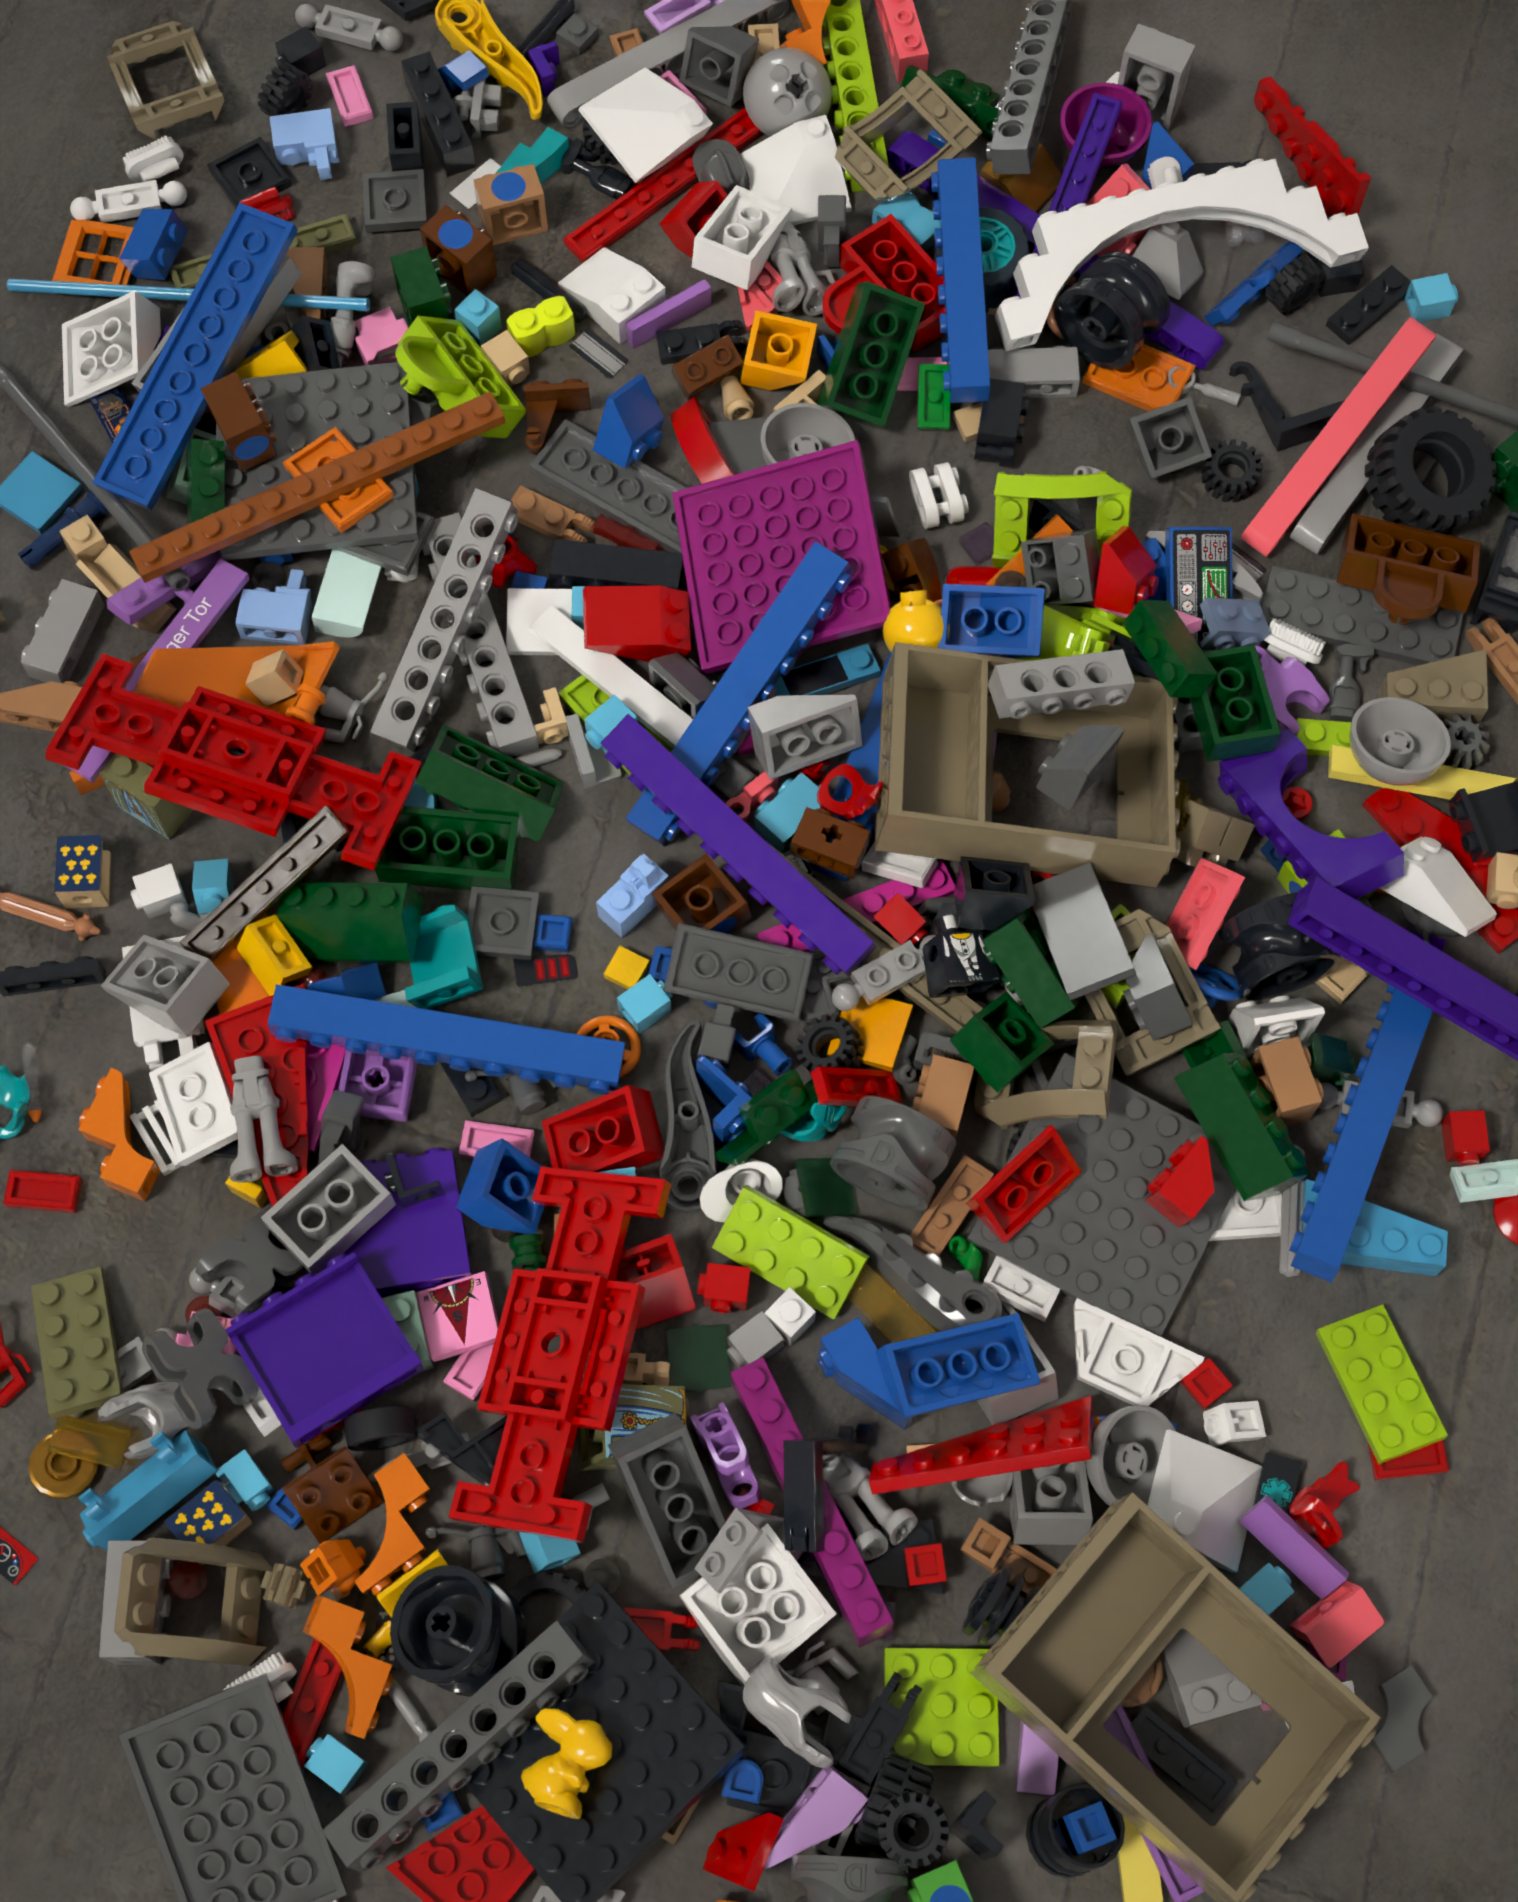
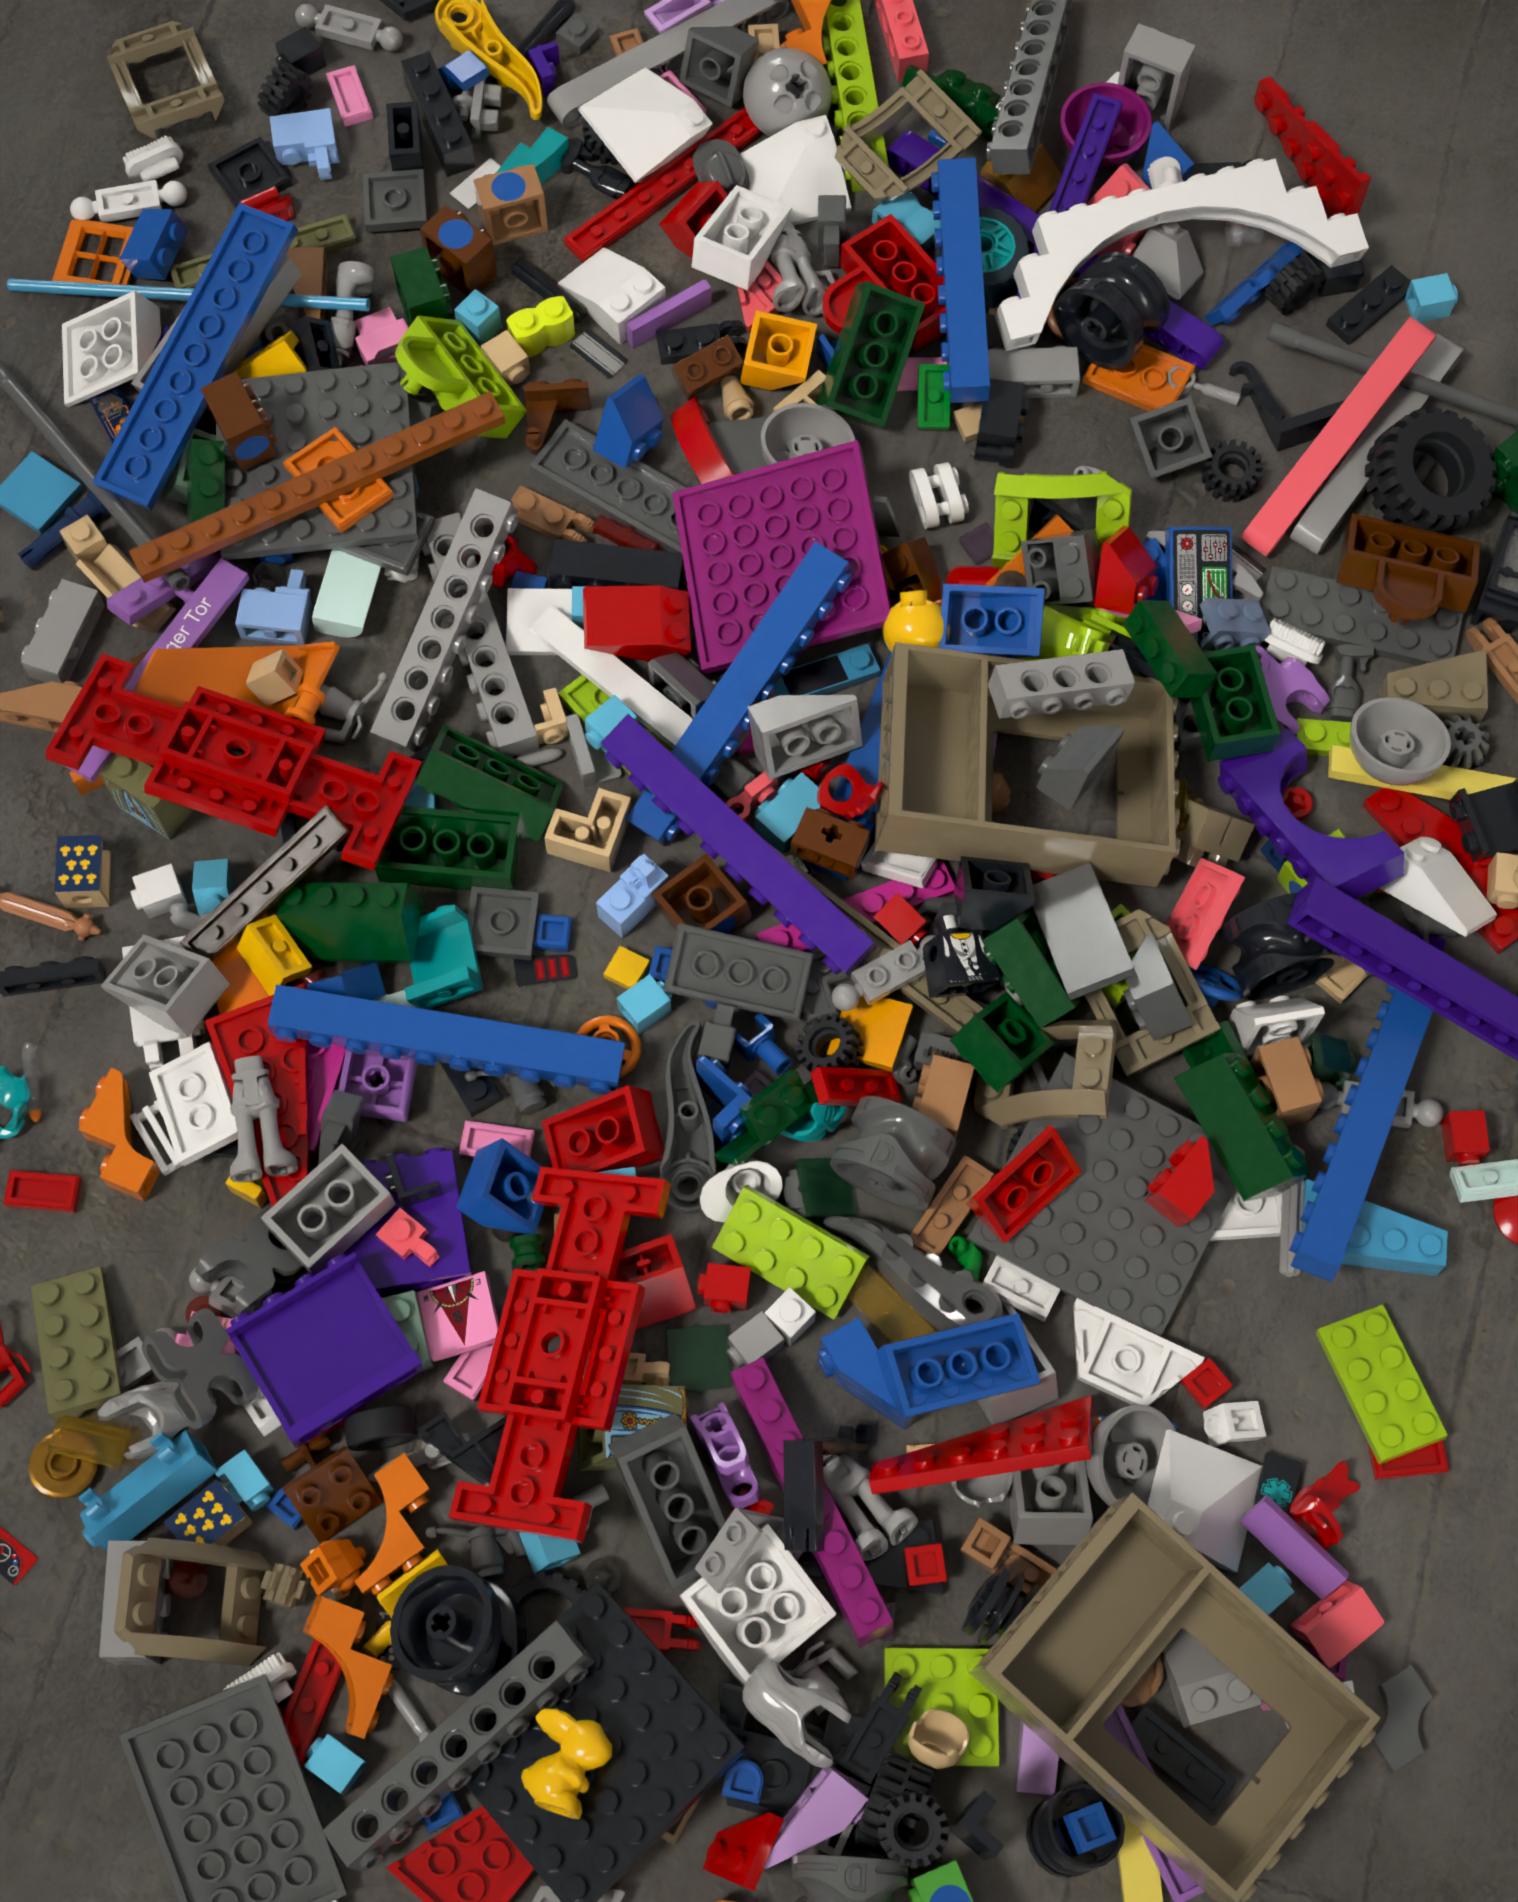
none -> coral plate [376,1208,440,1268]
none -> tan brick [544,788,632,873]
none -> tan hair [908,1709,970,1770]

